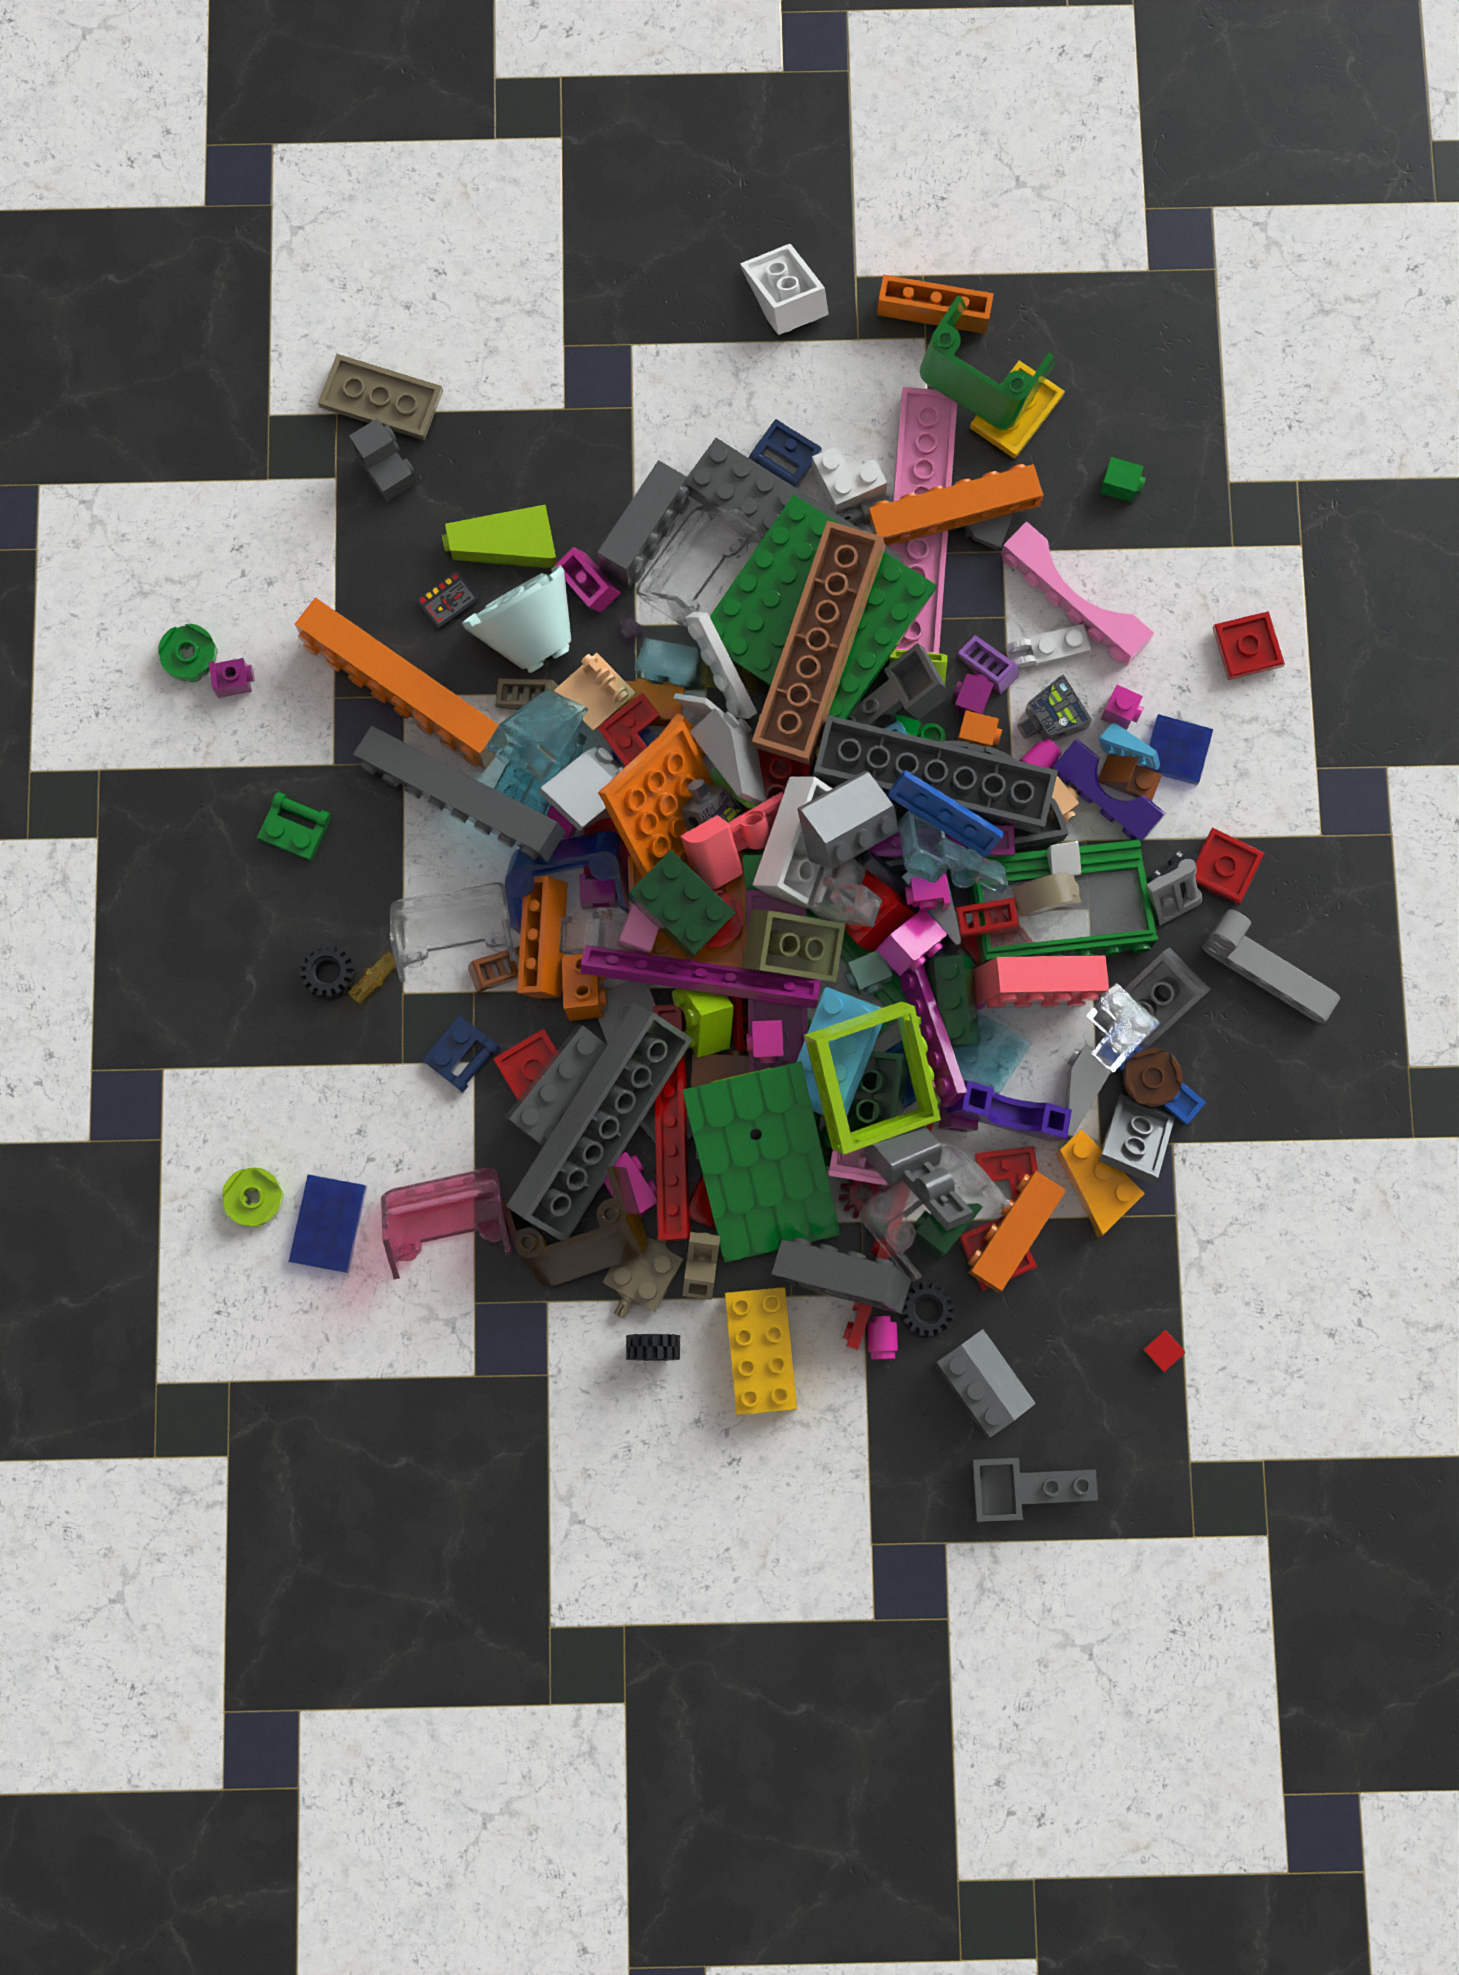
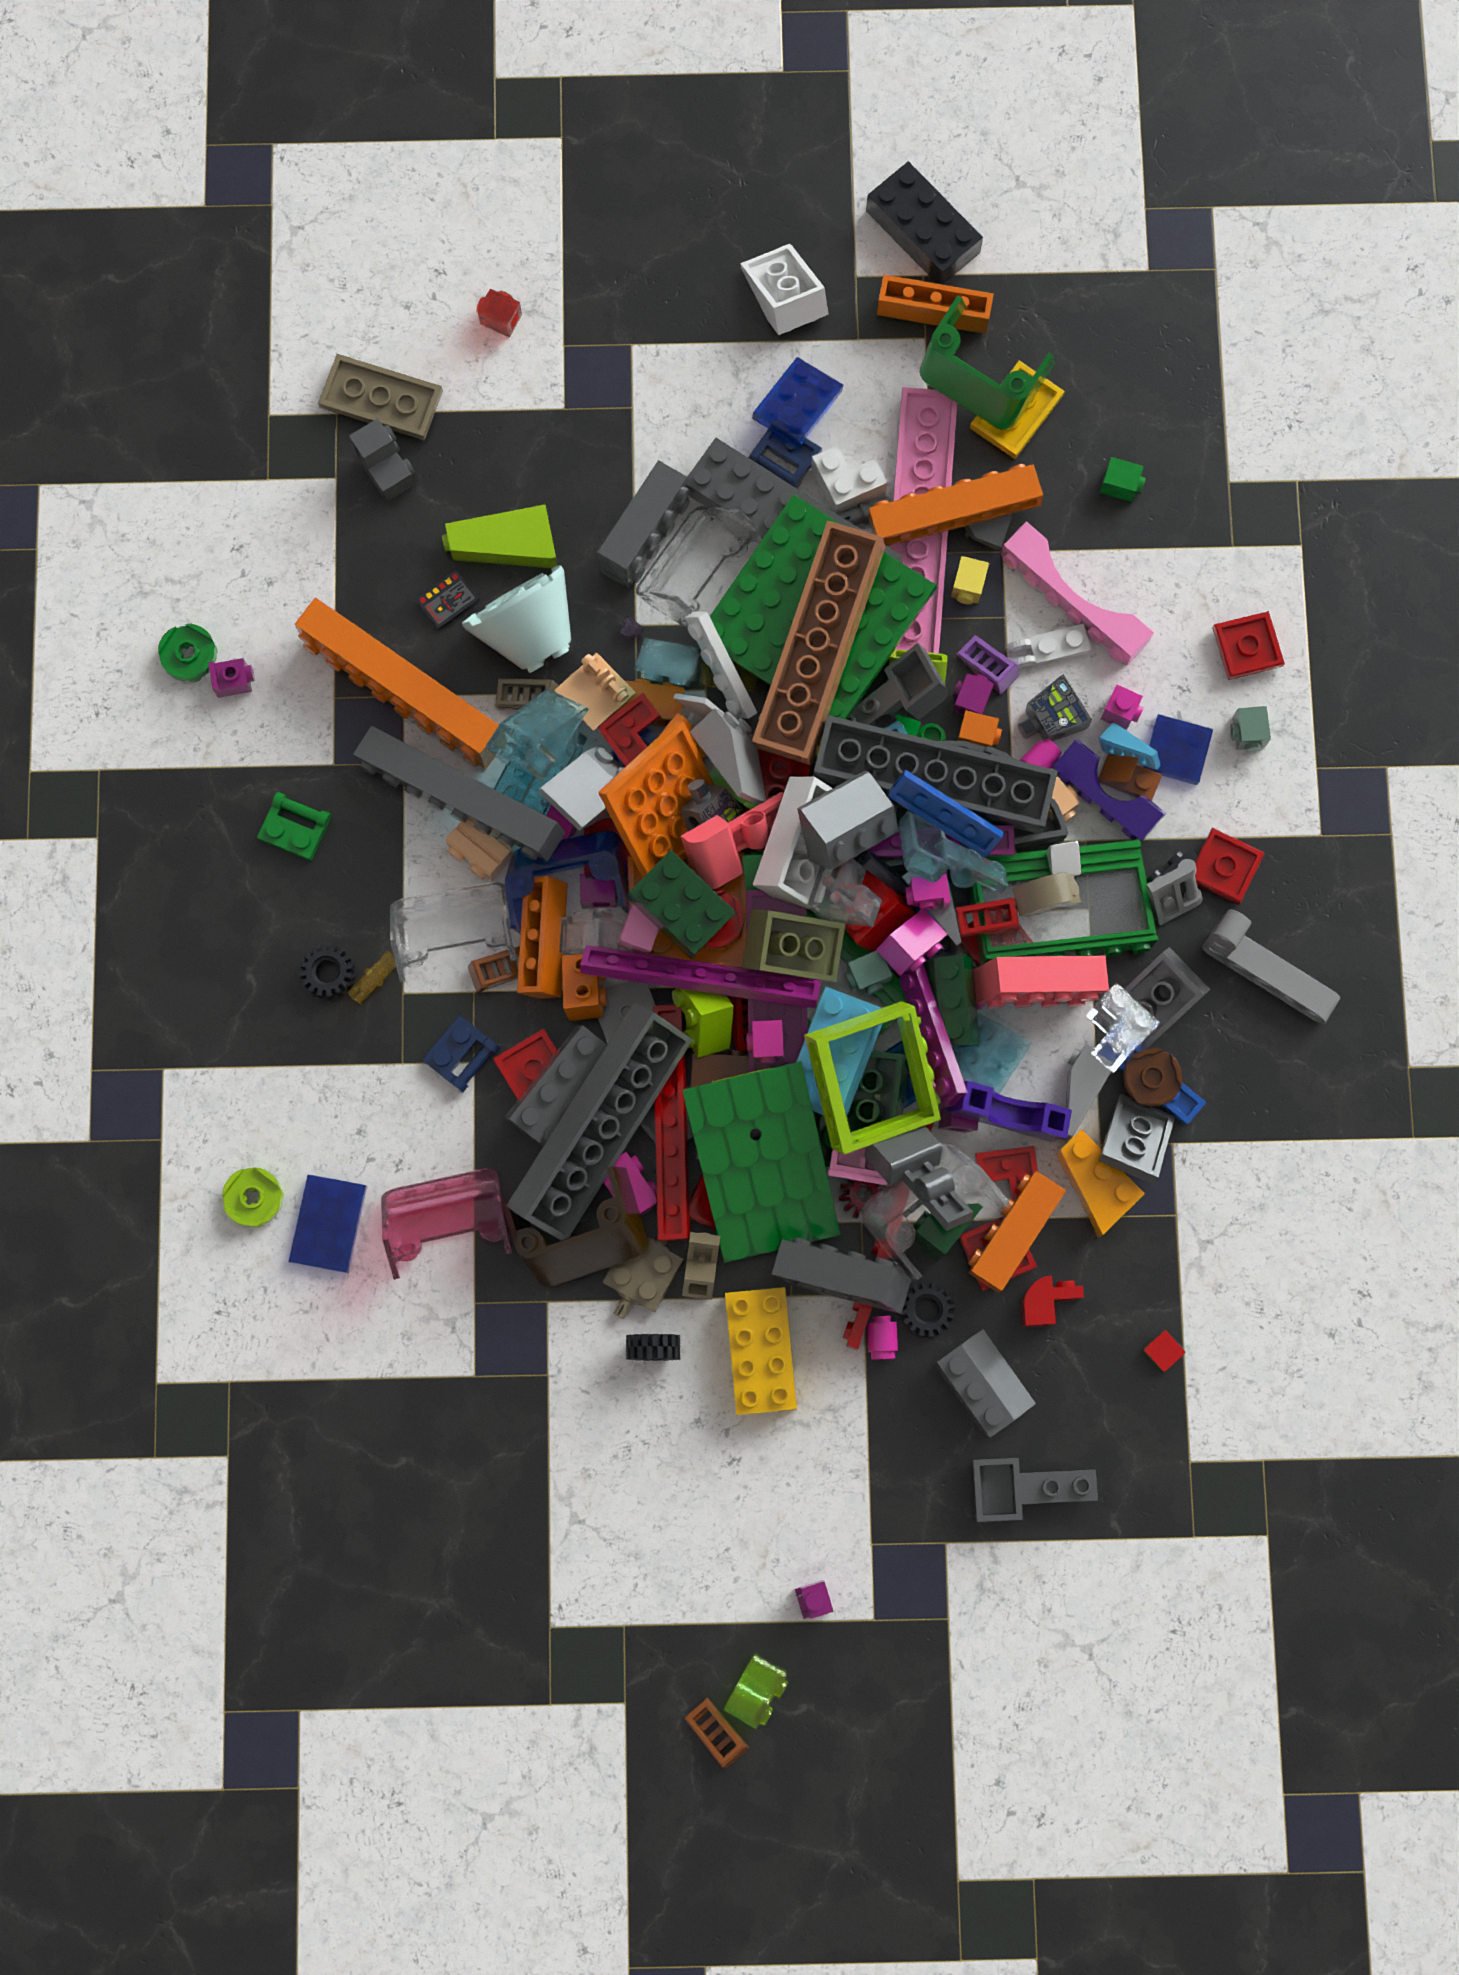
dark pink brick [554,547,620,613] -> none
none -> light nougat brick [446,820,514,882]
none -> clear red brick [476,289,522,338]
none -> dark orange slope [684,1698,749,1769]
none -> clear neon green brick [723,1653,789,1729]
none -> clear blue plate [752,357,844,447]
none -> magenta brick [795,1580,834,1619]
none -> black brick [866,161,983,285]
none -> light yellow brick [951,556,989,604]
none -> red brick [1021,1275,1084,1327]
none -> sand green brick [1230,706,1271,752]

